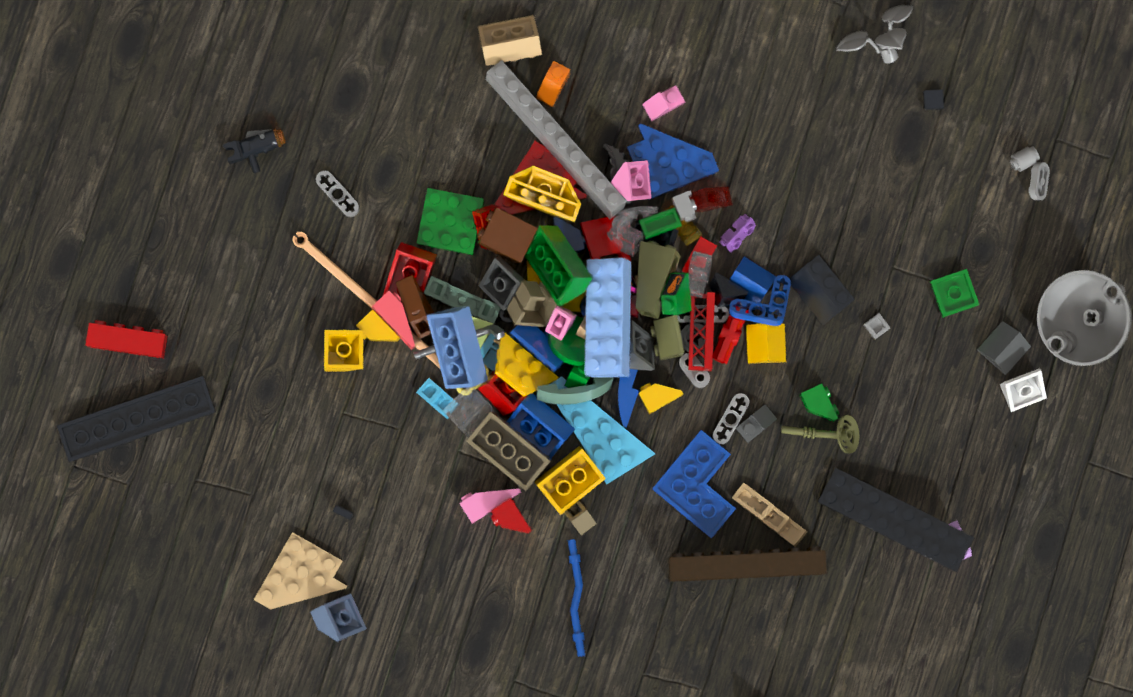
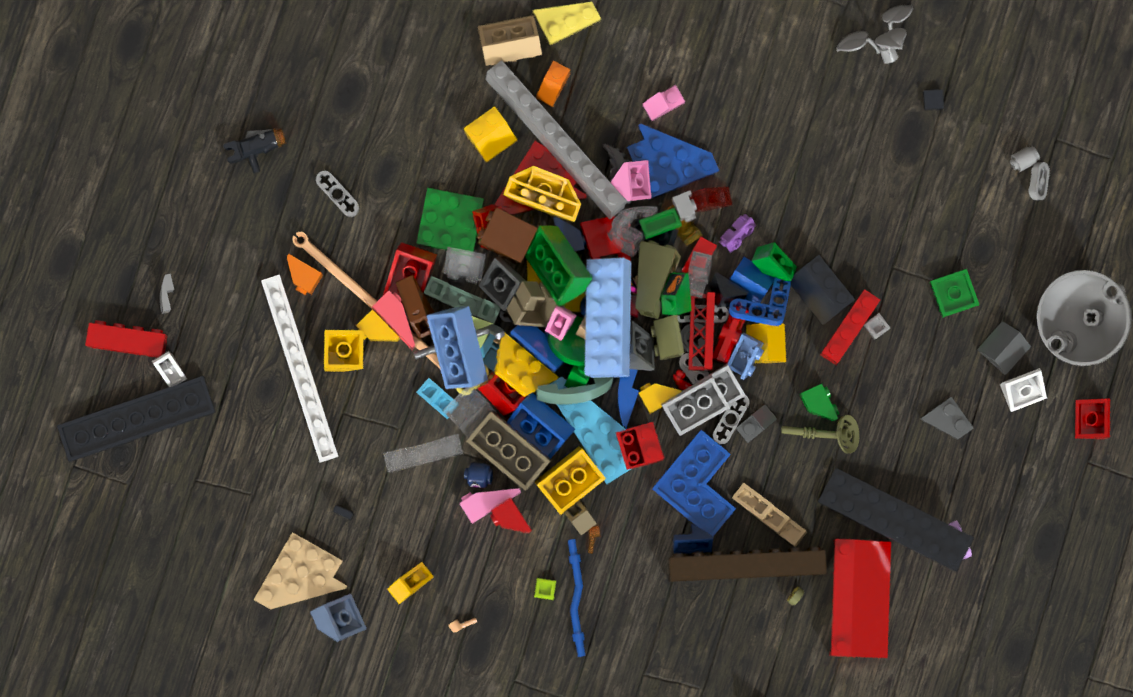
none -> white slope [152,352,187,387]
none -> light grey slope [160,274,174,314]
none -> white plate [261,275,339,463]
none -> orange slope [287,254,323,295]
none -> clear arch [383,434,464,473]
none -> yellow slope [387,562,434,604]
none -> clear slope [444,247,486,284]
none -> light nougat hand [449,618,477,633]
none -> yellow slope [464,106,517,163]
none -> dark blue head [464,462,493,488]
none -> light yellow wing [533,2,601,45]
none -> lime tile [534,578,556,600]
none -> clear orange hand [588,526,600,554]
none -> red slope [616,422,664,470]
none -> light grey slope [661,364,746,436]
none -> red arm [673,370,692,391]
none -> dark blue slope [673,524,713,554]
none -> medium blue bracket [728,332,764,380]
none -> green slope [752,242,797,282]
none -> olive tile [787,586,804,606]
none -> red brick [820,289,880,365]
none -> red slope [829,539,891,658]
none -> dark grey wing [921,397,973,440]
none -> red slope [1075,399,1110,439]

